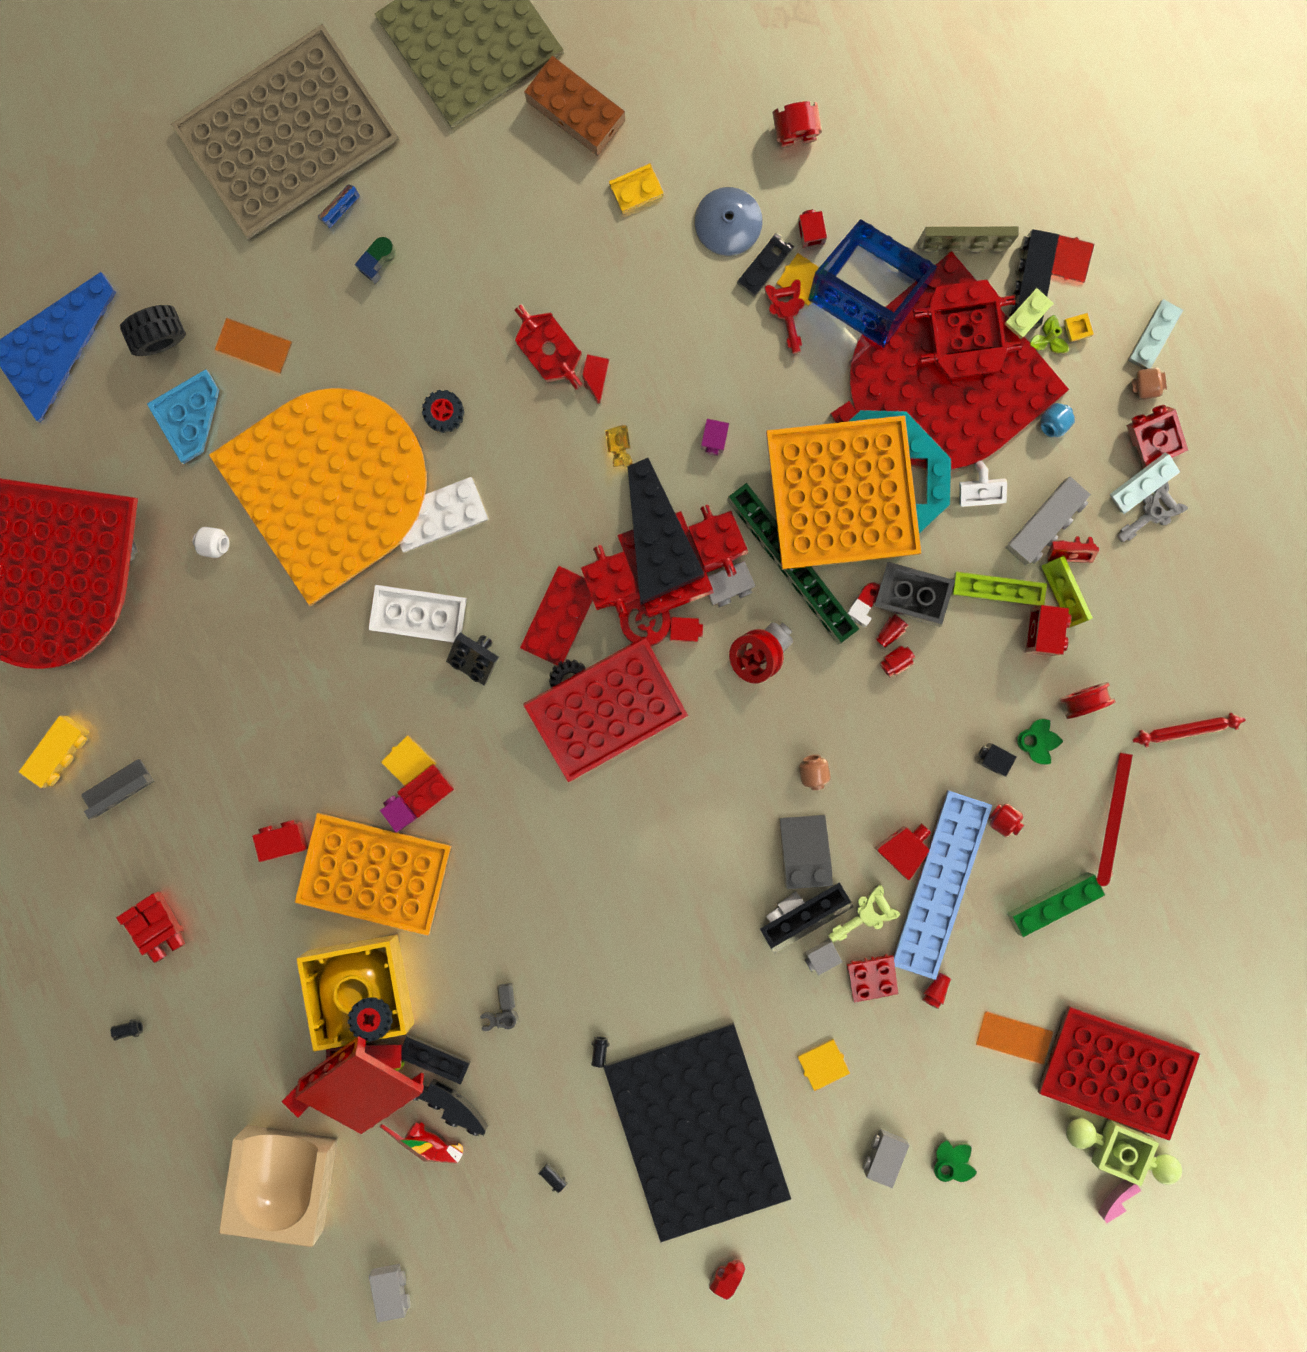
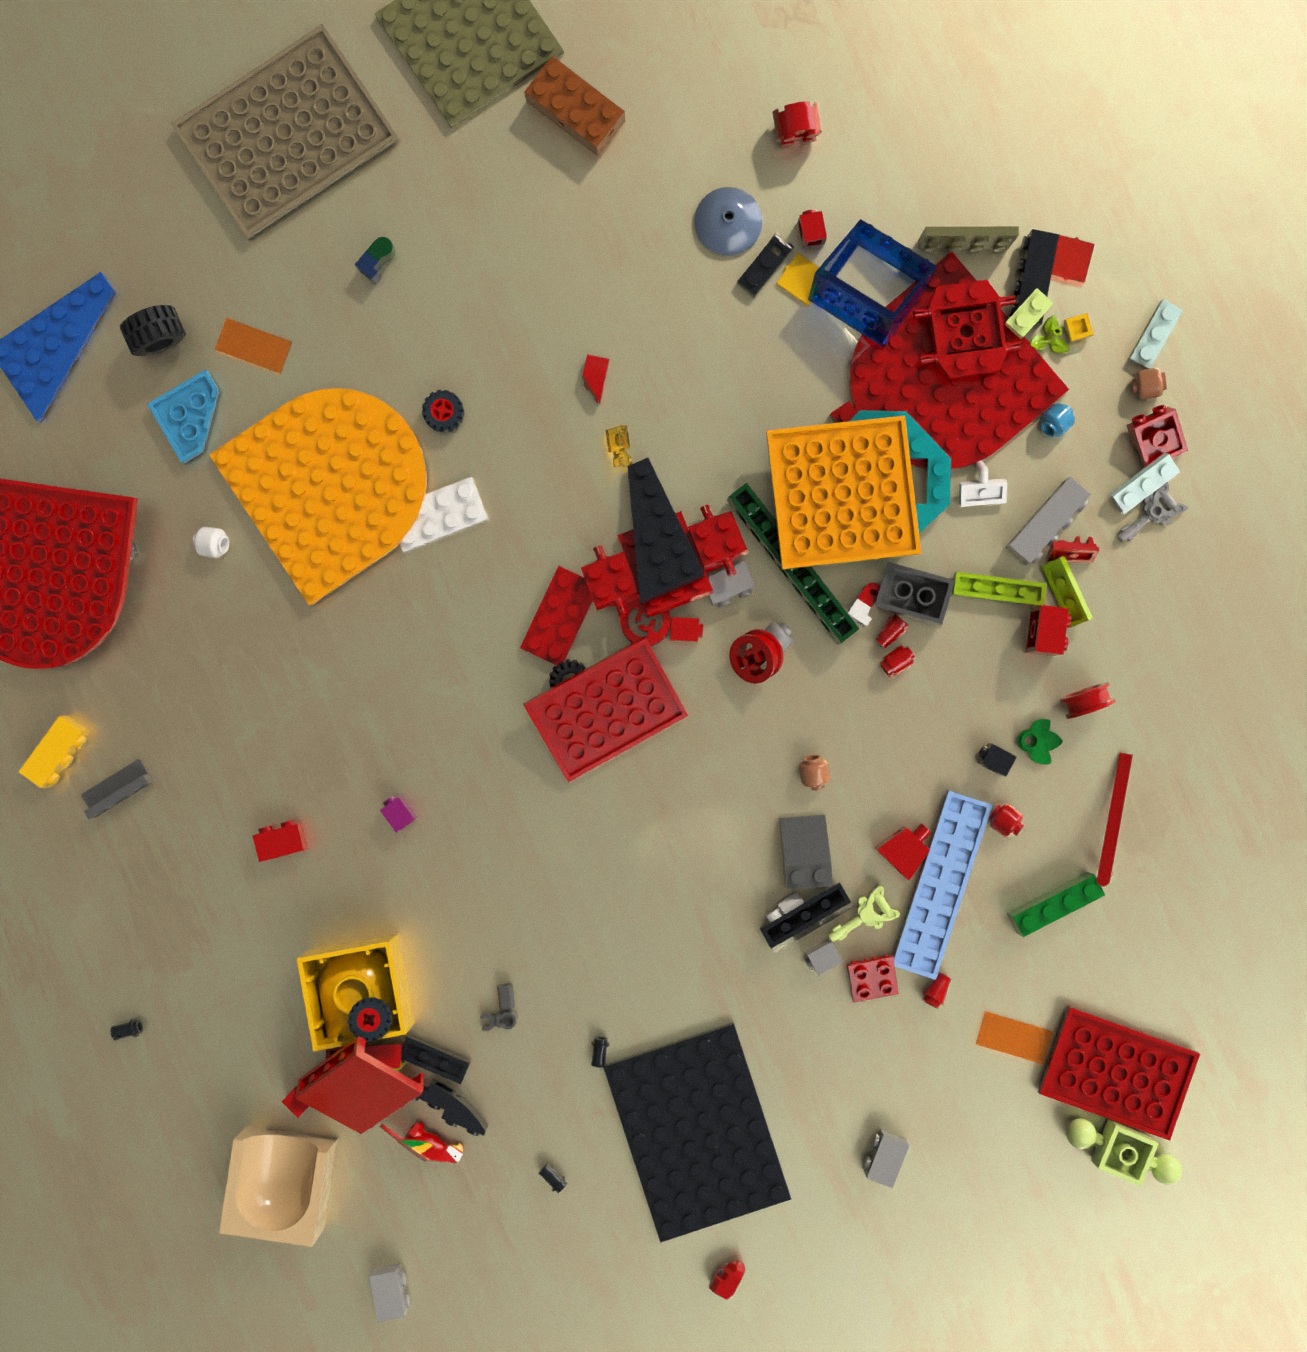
red hips [116,891,185,963] -> none
light orange plate [295,813,452,936] -> none
blue slope [318,184,360,228] -> none
white plate [369,585,467,642] -> none
yellow piece [381,735,436,785] -> none
red plate [397,763,454,818] -> none
black plate [446,632,499,686] -> none
red plate [514,305,583,390] -> none
yellow plate [609,163,664,214] -> none
magenta brick [701,419,729,456] -> none
red piece [764,279,805,354] -> none
yellow piece [797,1039,850,1091] -> none
green plate [934,1140,977,1182] -> none
bright pink slope [1098,1180,1141,1223] -> none
red wheel [1132,713,1246,748] -> none

